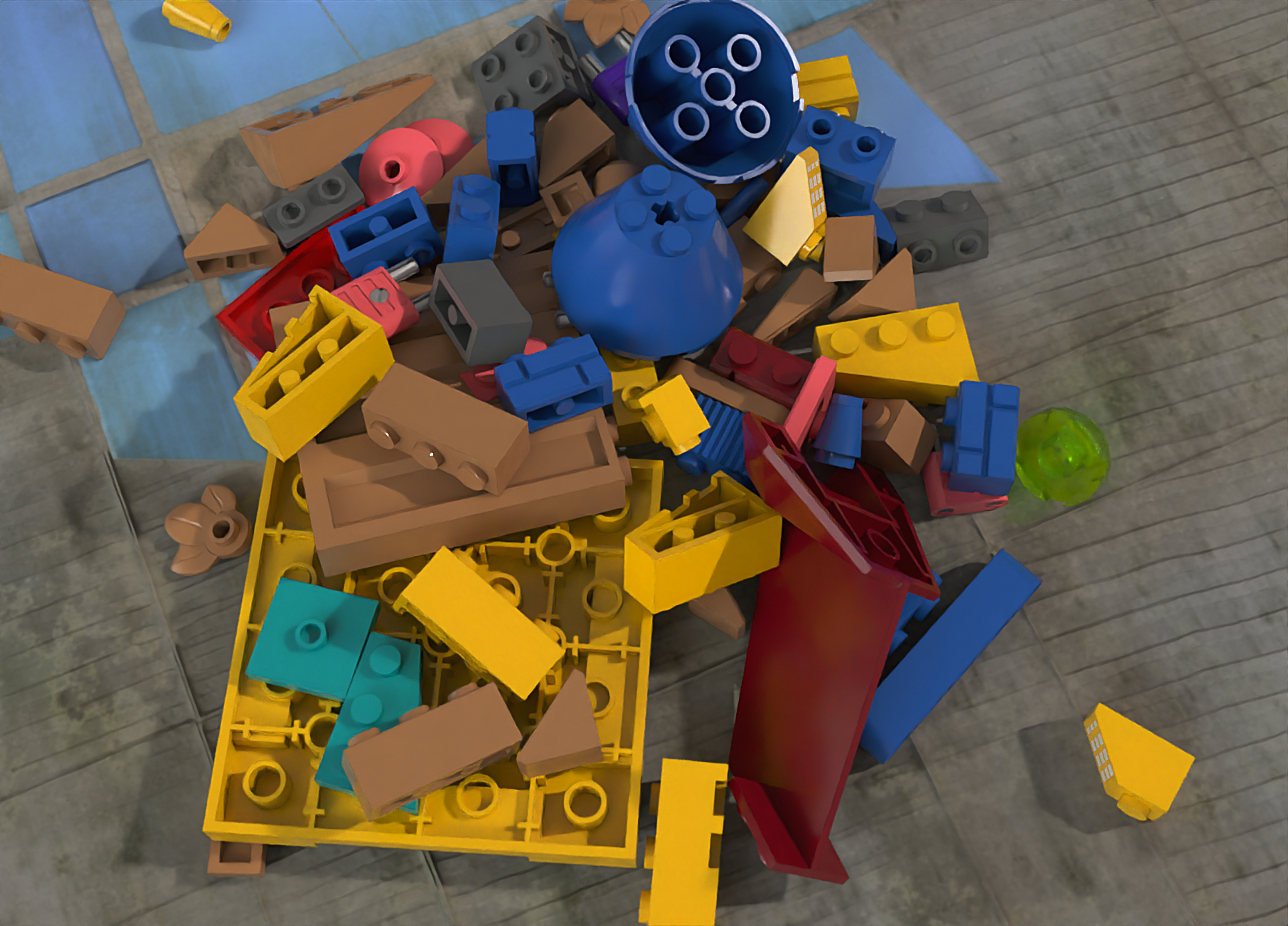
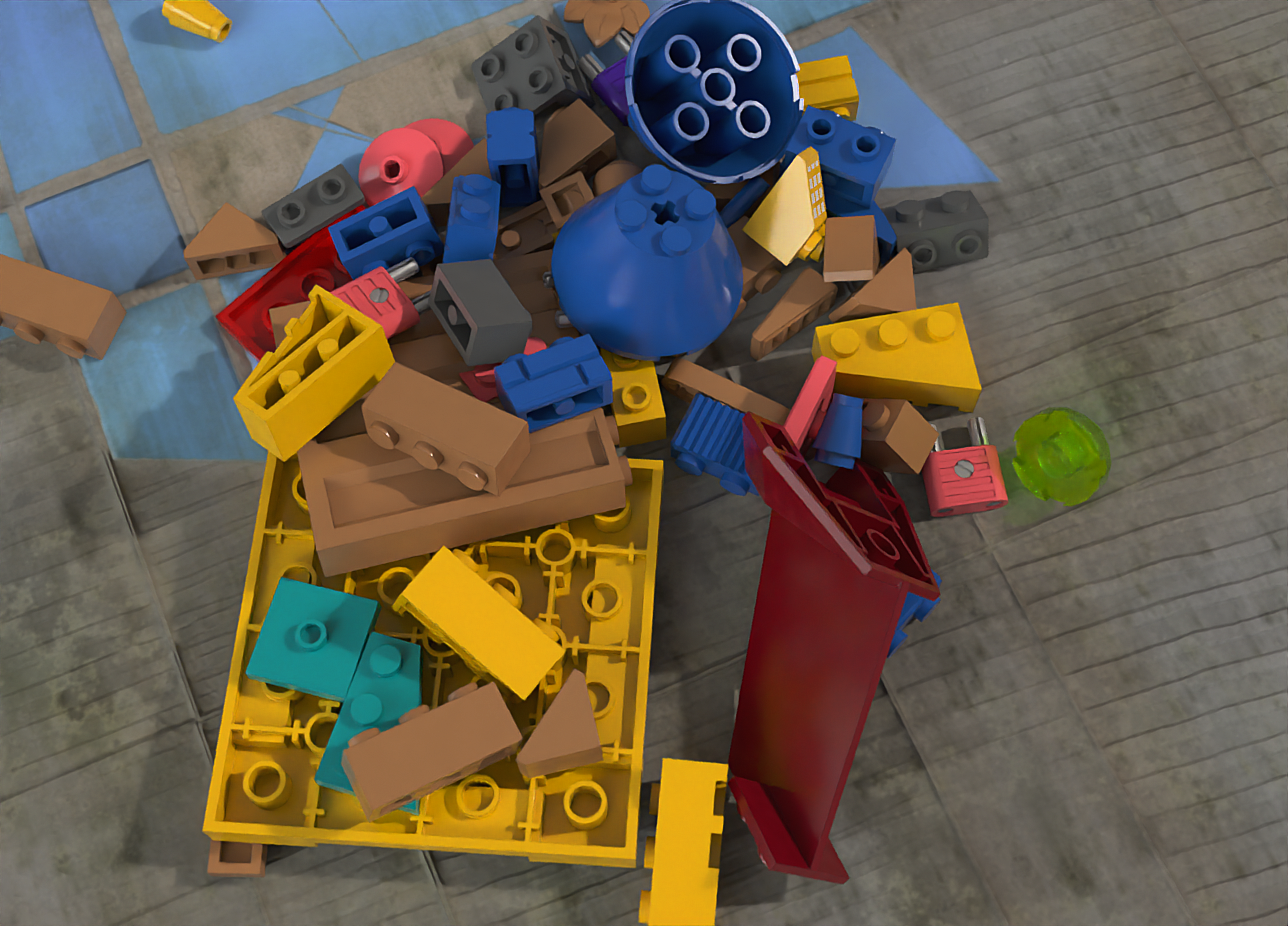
medium nougat plate [165,484,254,576] -> none
medium nougat wedge [239,73,435,192] -> none
yellow wedge [624,470,782,614] -> none
yellow brick [627,374,711,456] -> none
medium nougat slope [688,586,746,640] -> none
dark red brick [710,327,814,411] -> none
blue beam [859,549,1043,765] -> none
blue brick [939,380,1020,497] -> none
yellow slope [1083,703,1195,821] -> none

